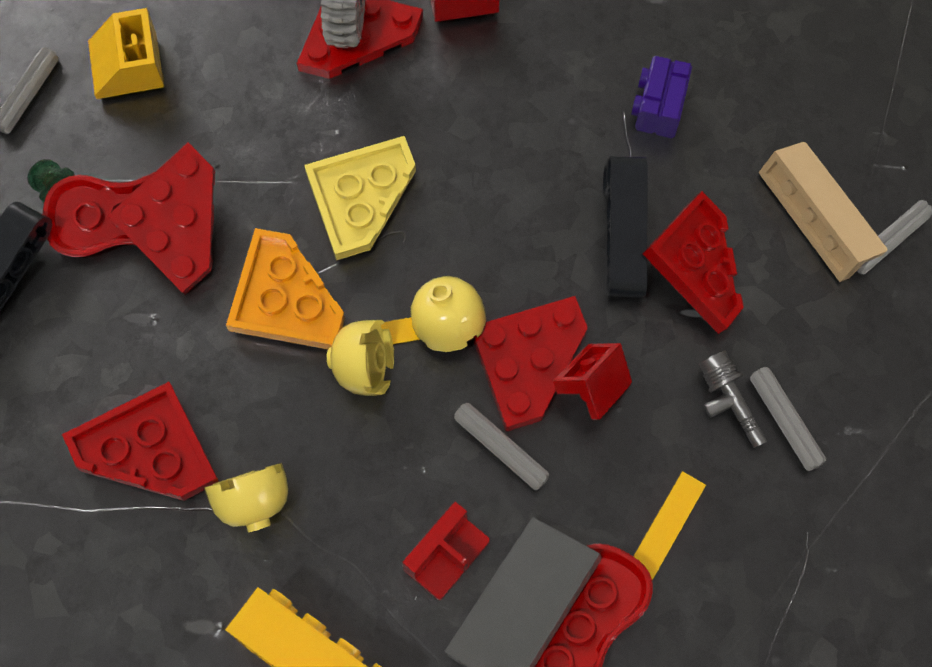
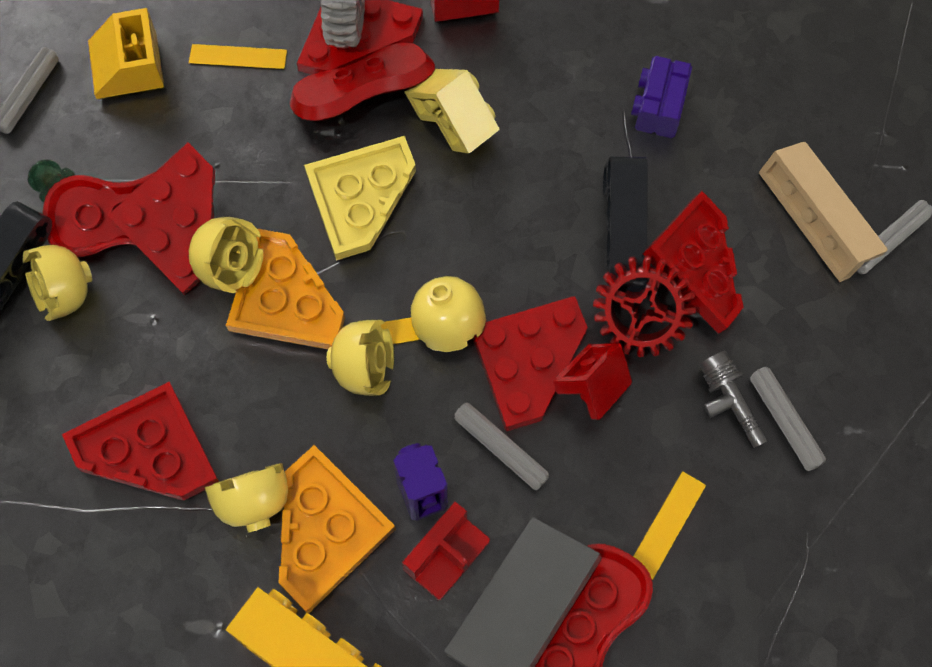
none -> light yellow cylinder [23,245,92,321]
none -> yellow sticker [189,44,287,69]
none -> light yellow cylinder [189,217,263,293]
none -> light orange plate [278,445,396,614]
none -> red plate [290,42,435,121]
none -> dark purple brick [393,443,448,521]
none -> light yellow brick [404,69,500,153]
none -> red gear [593,255,696,357]

